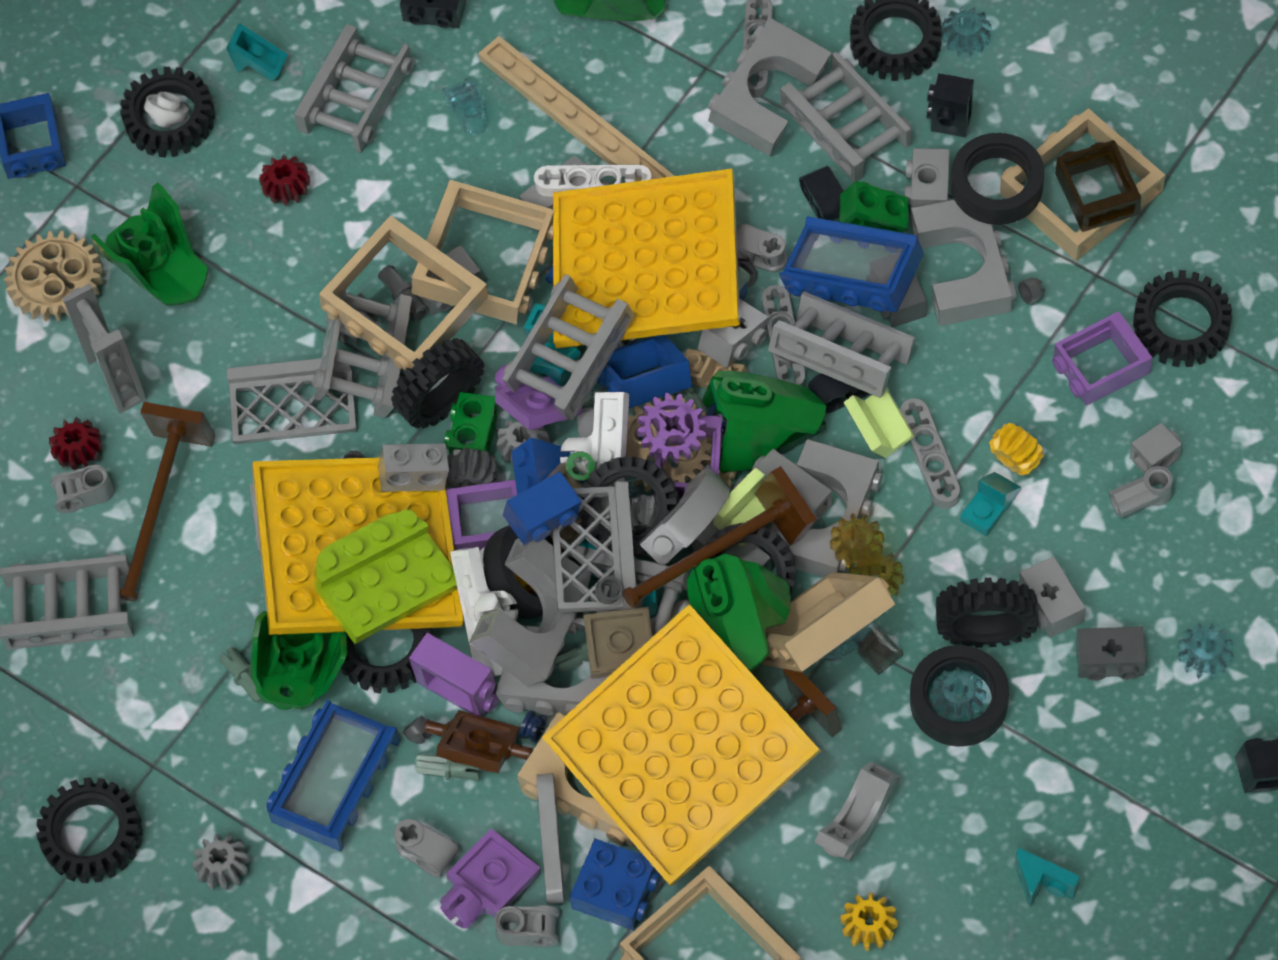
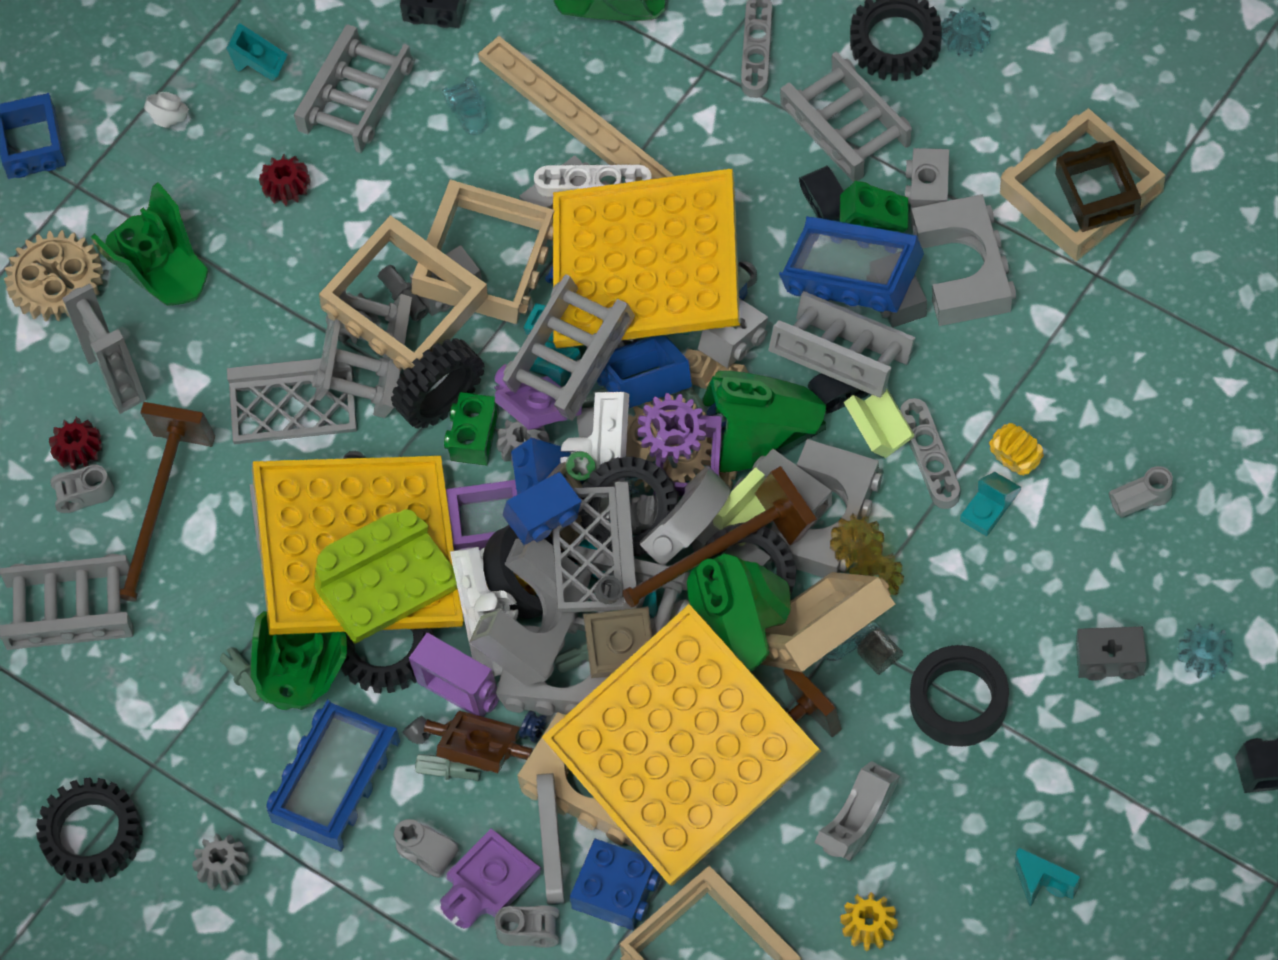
black tyre [120,67,215,158] -> none
light grey brick [378,444,449,492] -> none
dark grey gear [446,447,498,488] -> none
light grey arch [707,18,831,157] -> none
light grey piece [736,224,788,273] -> none
light grey beam [762,285,805,386] -> none
black brick [926,73,974,138] -> none
clear light blue gear [930,667,986,722] -> none
black tyre [936,578,1039,648] -> none
black tyre [951,133,1044,225] -> none
dark grey hinge [1018,278,1045,304] -> none
light grey brick [1019,557,1086,638] -> none
medium lavender window [1052,311,1152,406] -> none
light grey brick [1130,423,1182,474] -> none
black tyre [1133,270,1232,367] -> none

